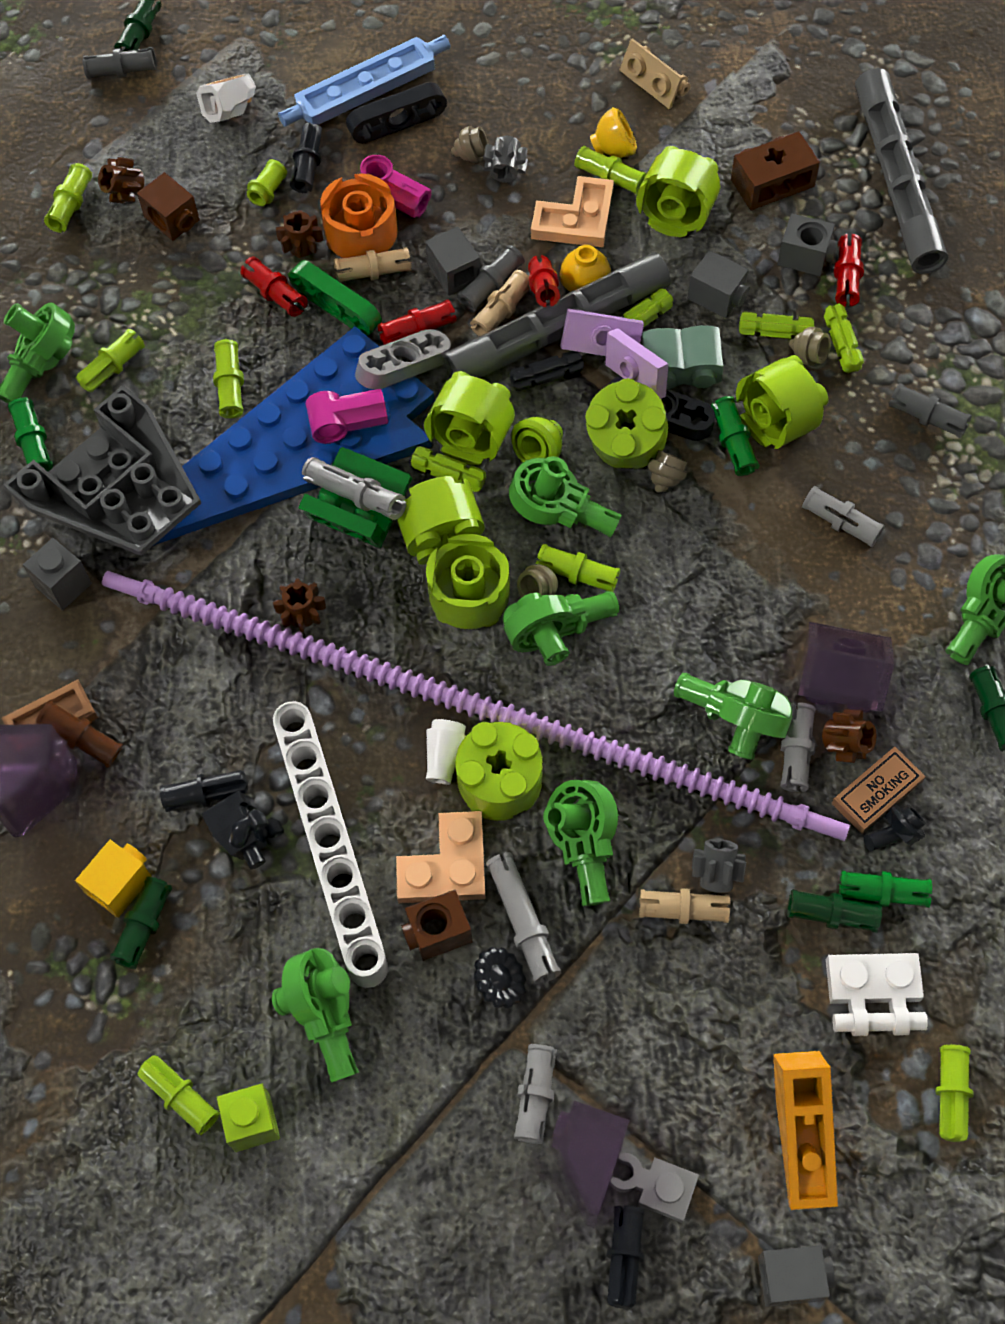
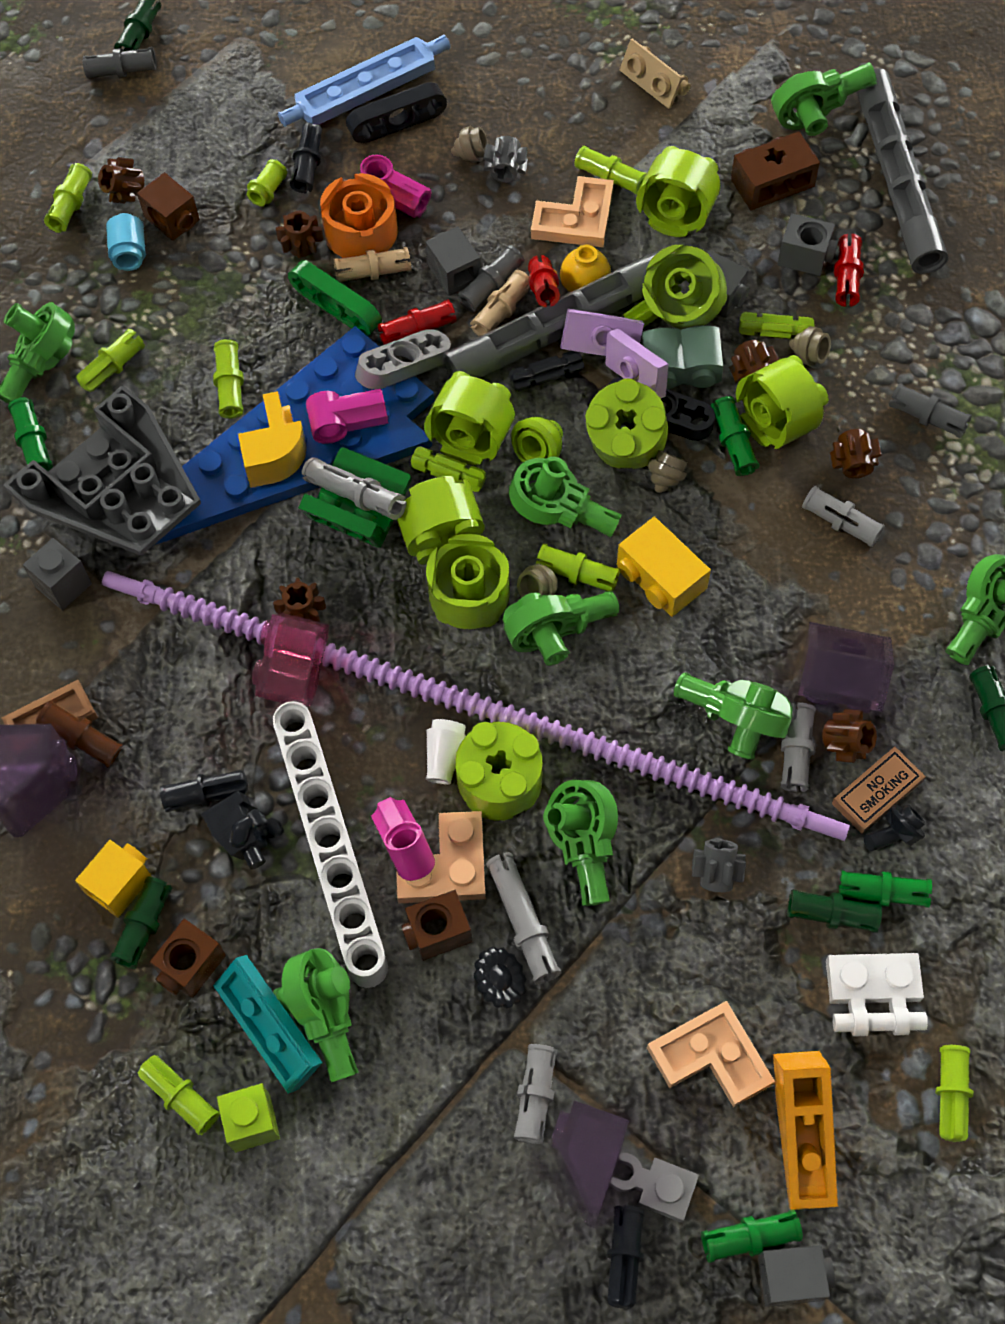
white rock [196,74,256,123] -> none
red pin [240,256,308,317] -> none
yellow brick [590,107,637,158] -> none
tan pin [639,888,730,924] -> none
lime axle [824,303,864,373] -> none
none -> medium azure brick [106,213,146,271]
none -> reddish brown brick [150,918,226,998]
none -> teal tile [213,955,323,1094]
none -> yellow brick [238,391,306,488]
none -> clear pink brick [252,613,329,707]
none -> dark pink piece [371,797,435,881]
none -> yellow brick [617,516,711,617]
none -> lime brick [642,245,727,330]
none -> light nougat plate [647,1001,775,1107]
none -> green pin [701,1210,803,1263]
none -> reddish brown gear [729,340,779,383]
none -> bright green pin [771,62,877,136]
none -> reddish brown gear [830,429,882,479]

